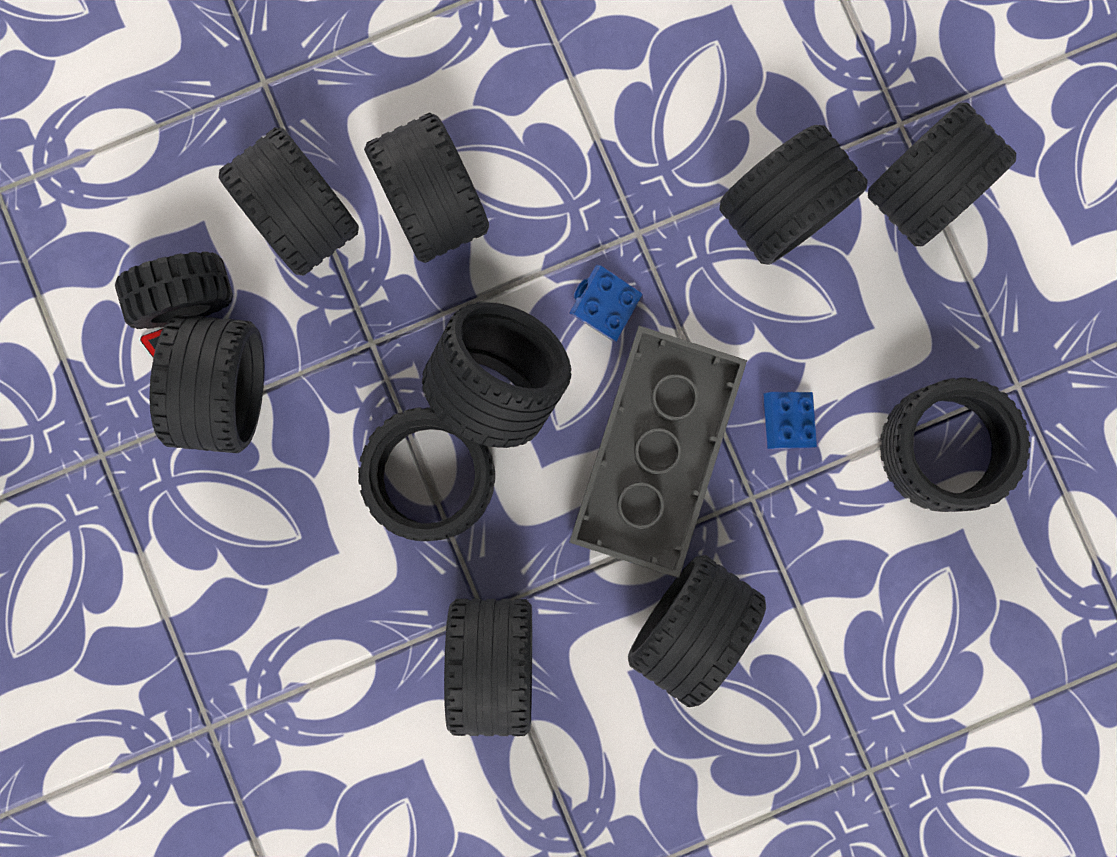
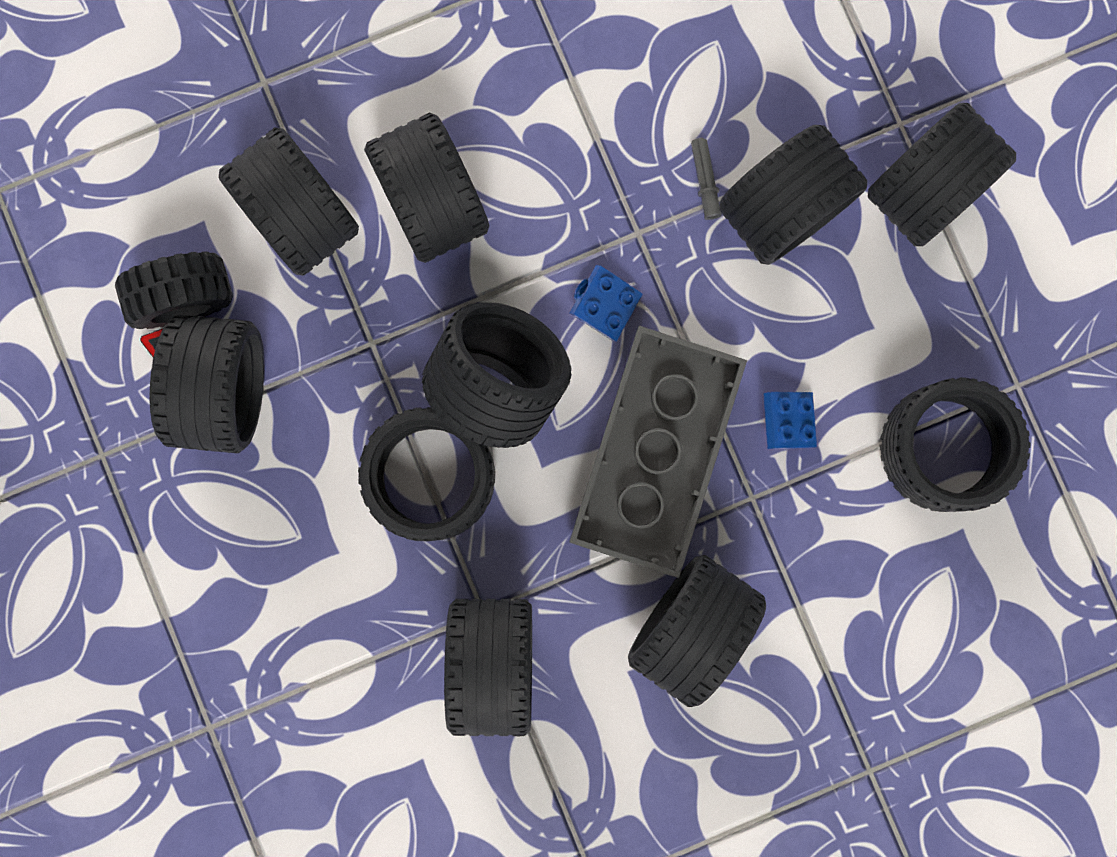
none -> dark grey axle [691,138,722,220]

